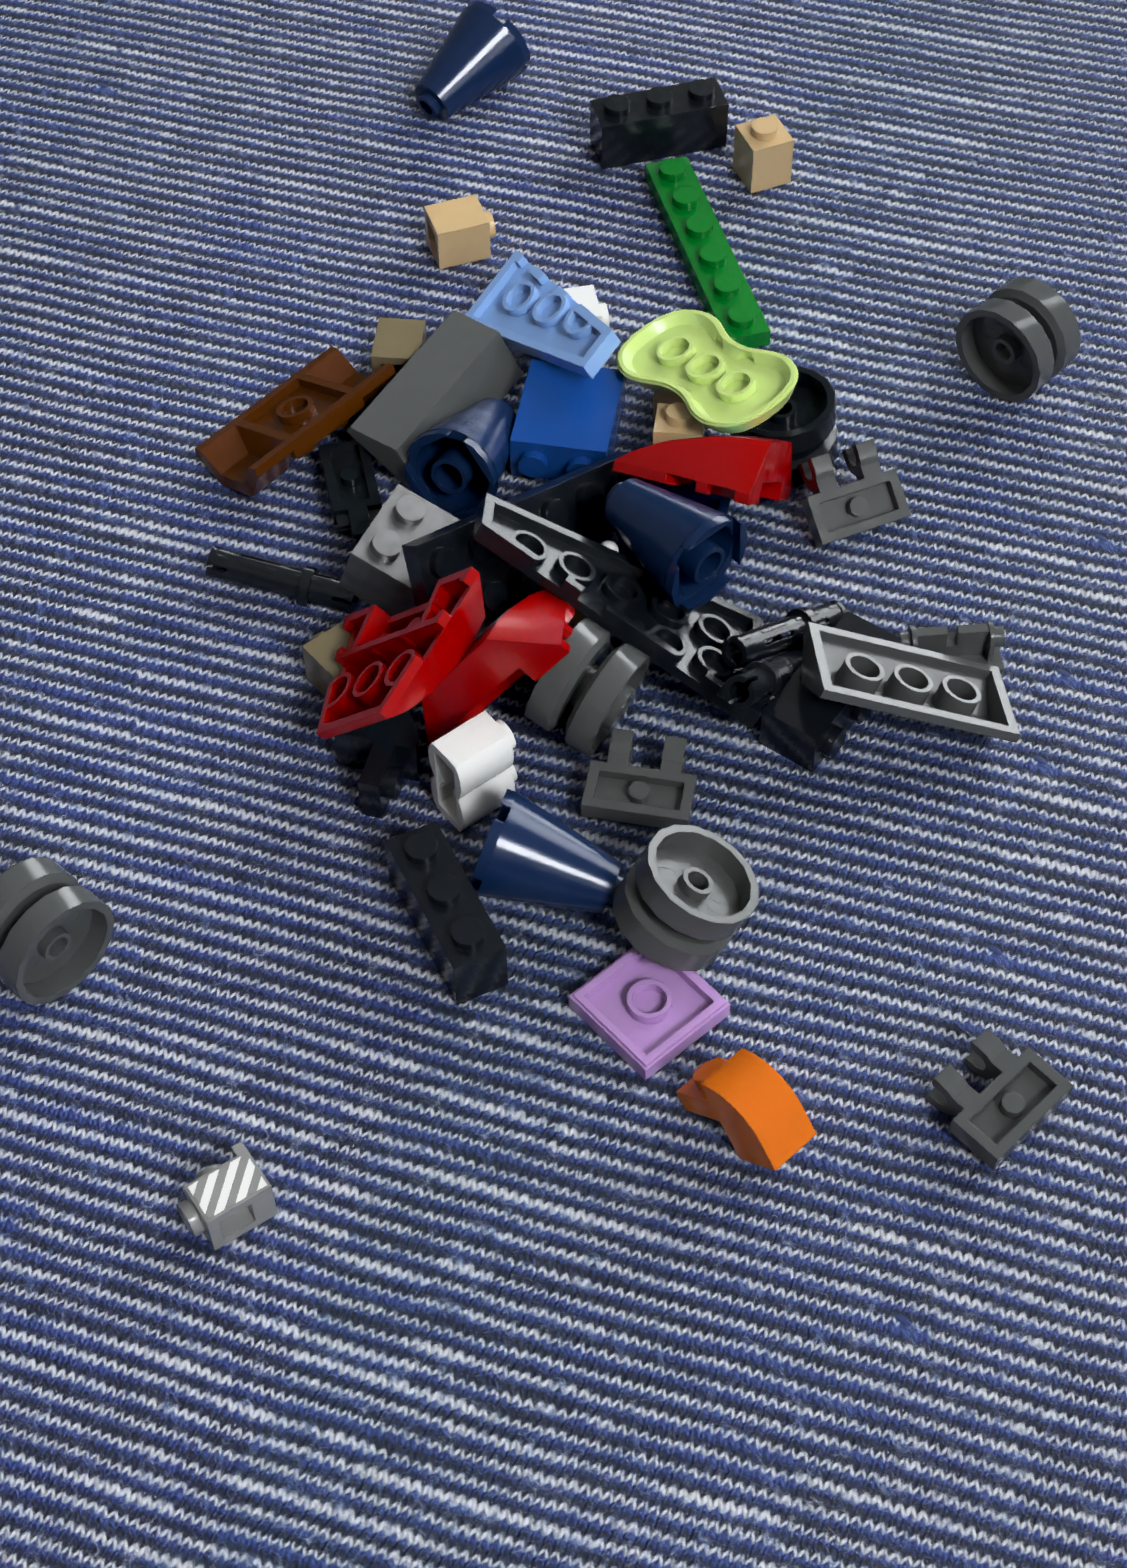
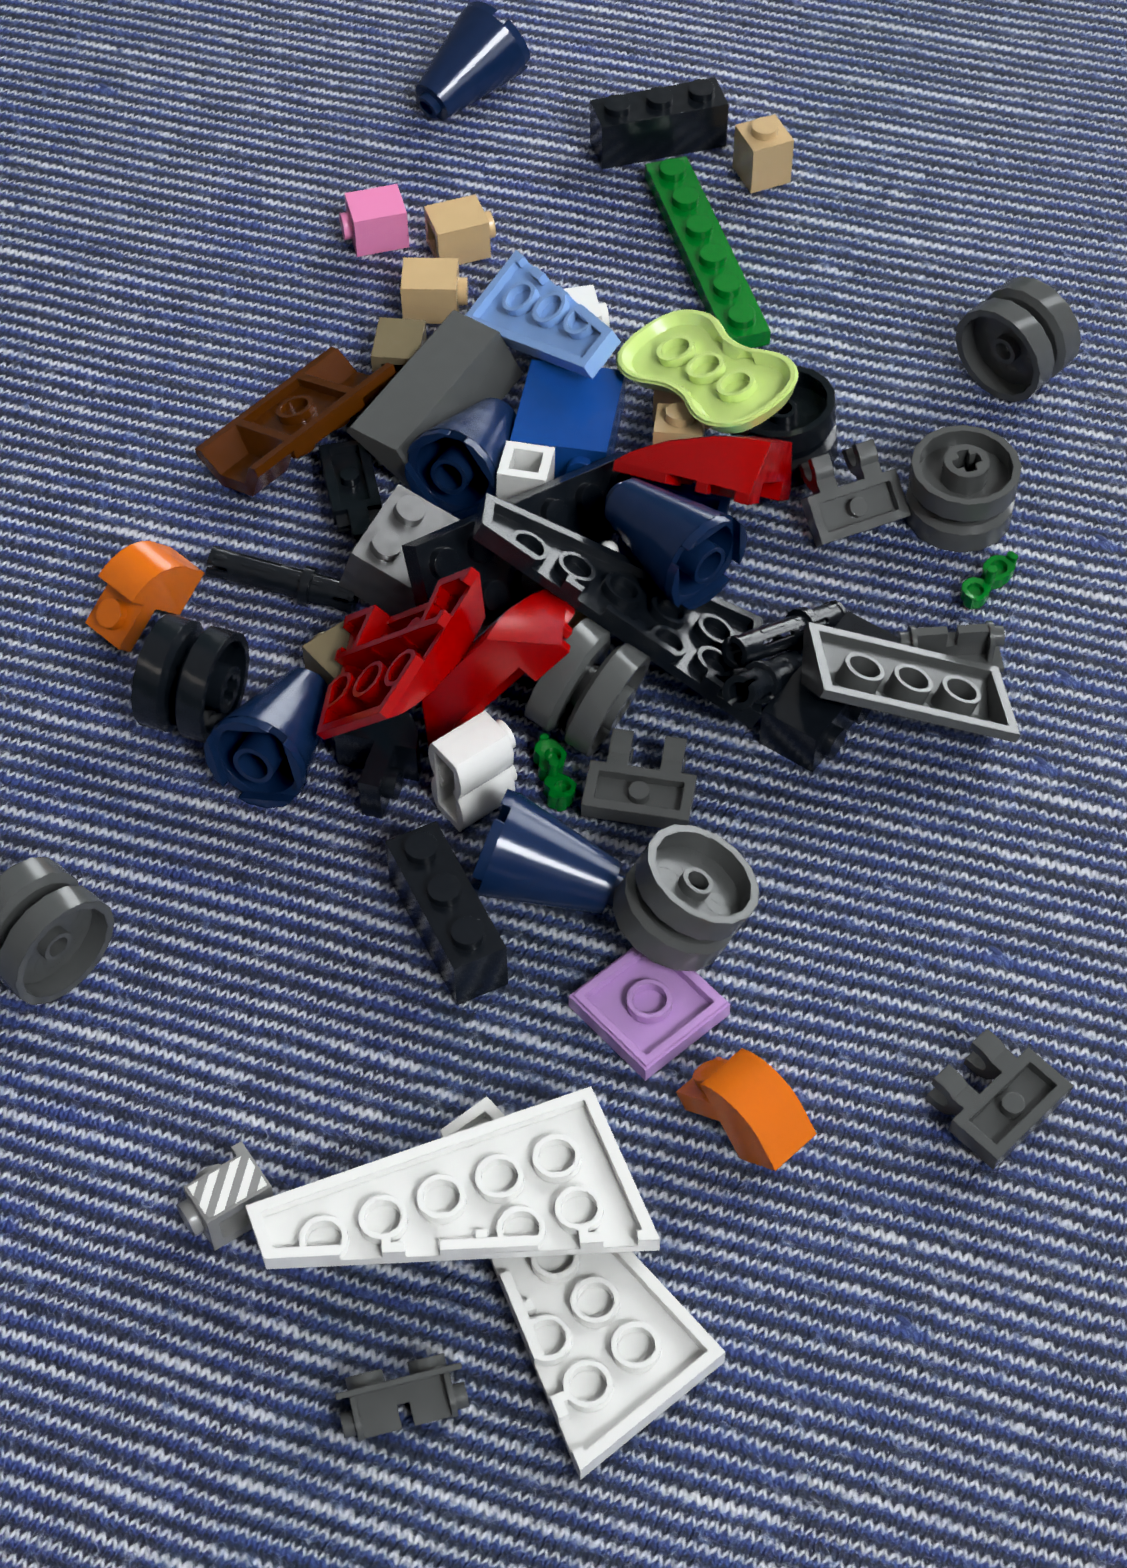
none -> orange brick [85,541,205,652]
none -> black wheel [131,614,250,743]
none -> dark blue cone [204,668,328,808]
none -> white wing [246,1086,660,1270]
none -> dark grey hinge [335,1353,470,1442]
none -> bright pink brick [339,184,410,257]
none -> tan brick [400,257,468,324]
none -> white wing [440,1096,726,1480]
none -> white brick [496,440,555,501]
none -> green piece [533,733,577,812]
none -> dark grey wheel [906,425,1022,553]
none -> green piece [960,551,1018,609]

